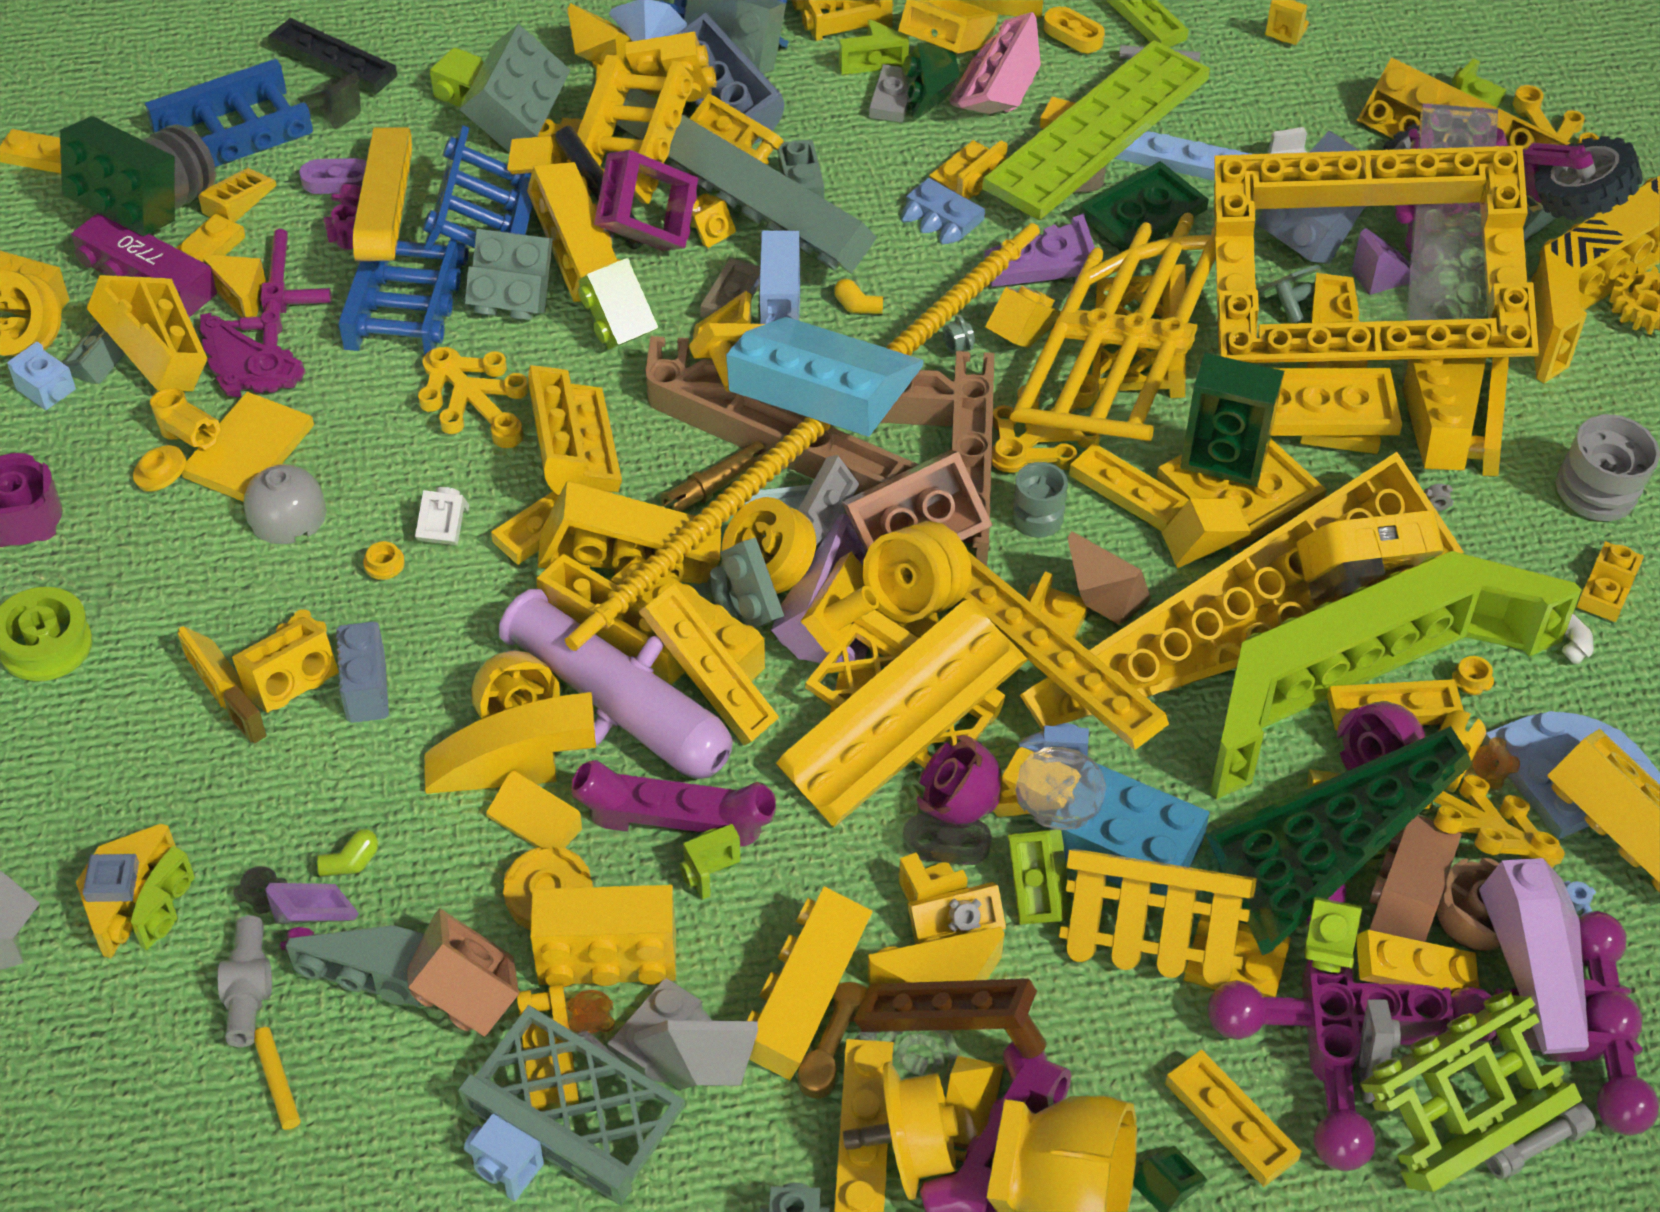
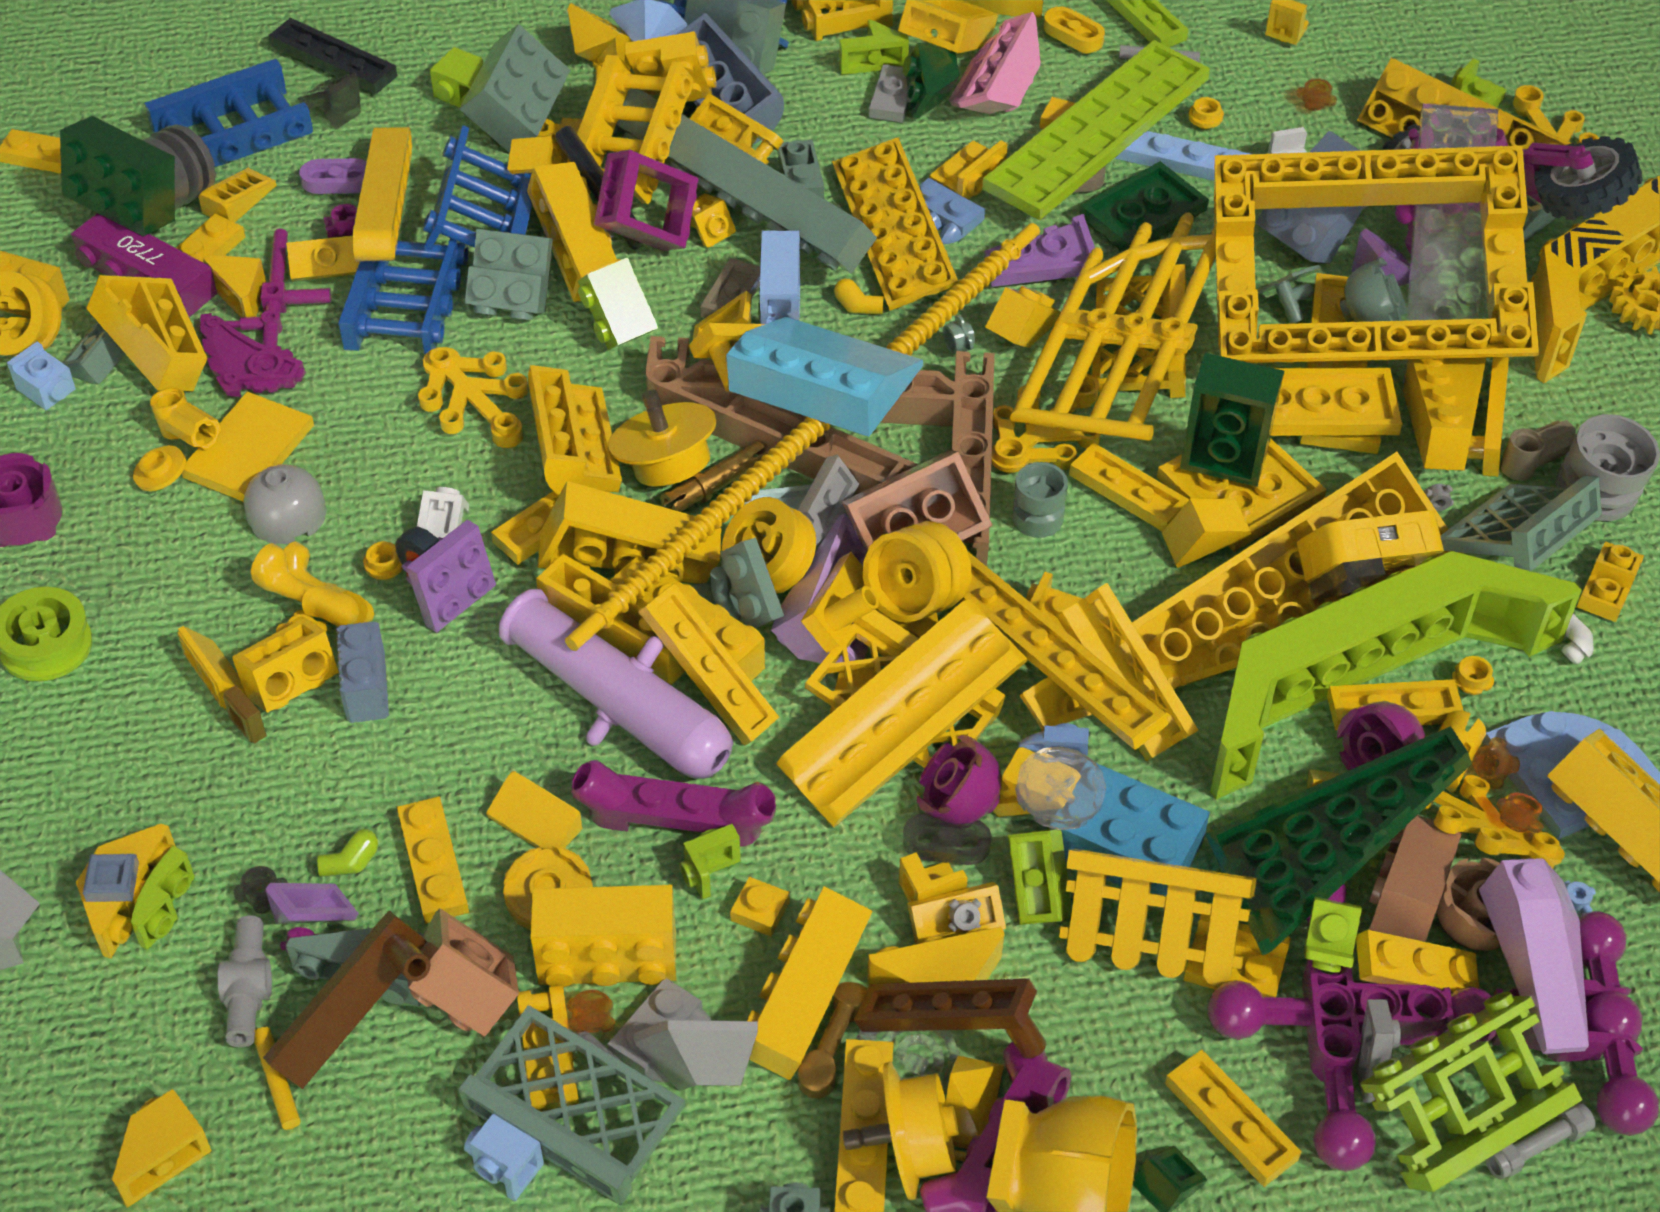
magenta plate [331,184,362,209] -> none
yellow slope [424,692,596,794] -> none
yellow cylinder [471,650,560,719] -> none
medium nougat slope [1067,531,1151,625] -> none
none -> yellow slope [112,1089,212,1208]
none -> yellow piece [251,541,374,627]
none -> reddish brown piece [263,910,431,1089]
none -> yellow plate [286,236,360,282]
none -> medium lavender plate [395,520,496,633]
none -> yellow plate [397,796,469,924]
none -> yellow piece [608,390,716,486]
none -> yellow plate [730,876,790,937]
none -> yellow plate [832,137,959,311]
none -> yellow fence [1056,583,1198,761]
none -> yellow plate [1188,97,1224,129]
none -> clear orange plate [1296,78,1337,111]
none -> sand green cylinder [1340,257,1408,322]
none -> sand green fence [1440,476,1602,571]
none -> clear orange plate [1496,792,1544,833]
none -> dark tan piece [1500,420,1576,481]

